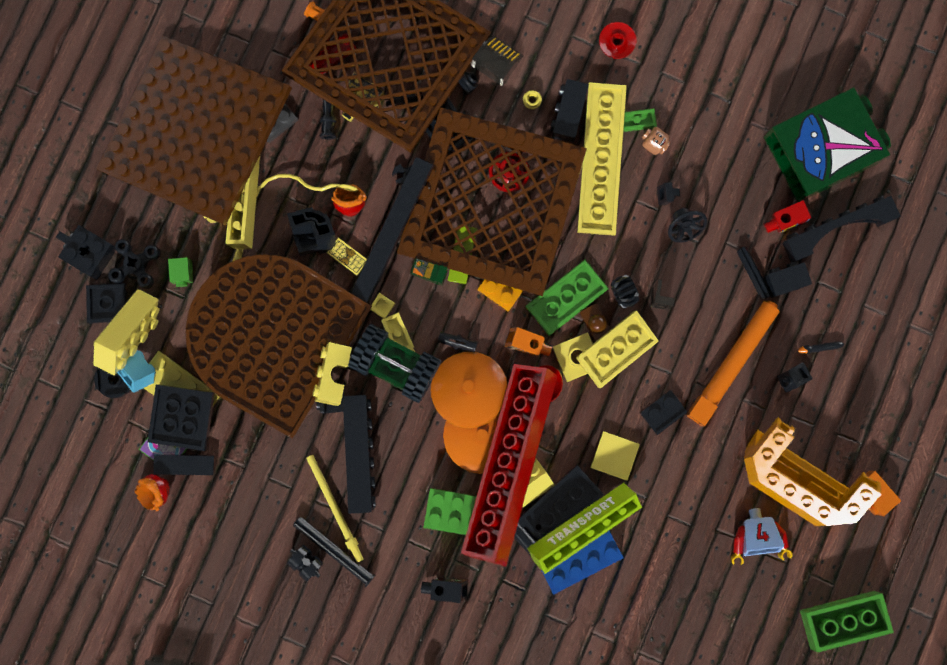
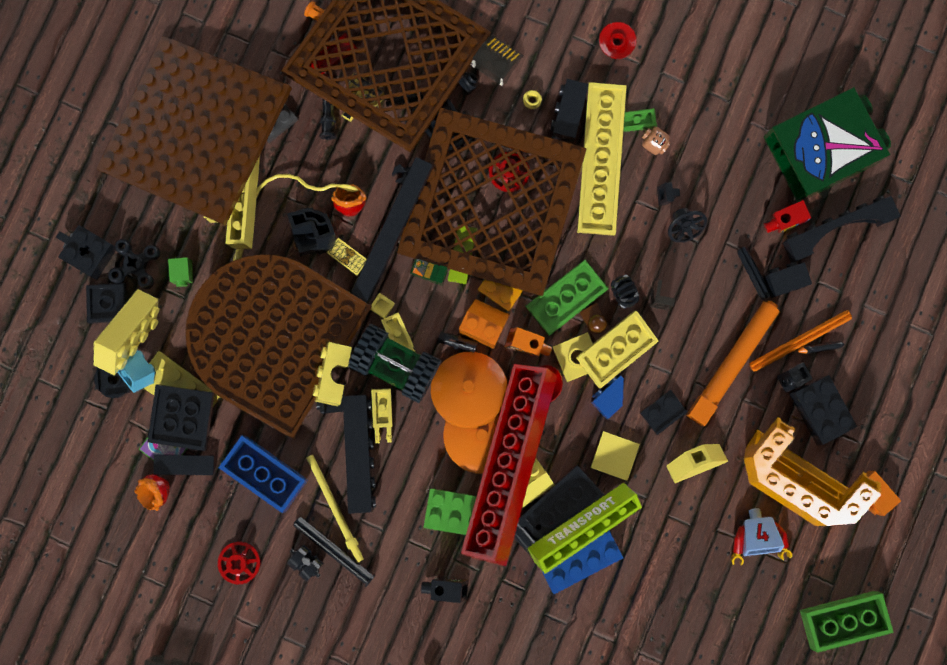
none -> red wheel [218,542,260,585]
none -> blue brick [219,435,308,513]
none -> light yellow hinge [371,388,393,443]
none -> orange slope [459,299,510,349]
none -> blue slope [591,376,624,419]
none -> light yellow slope [666,444,728,483]
none -> orange axle [749,310,852,372]
none -> black brick [789,375,857,445]

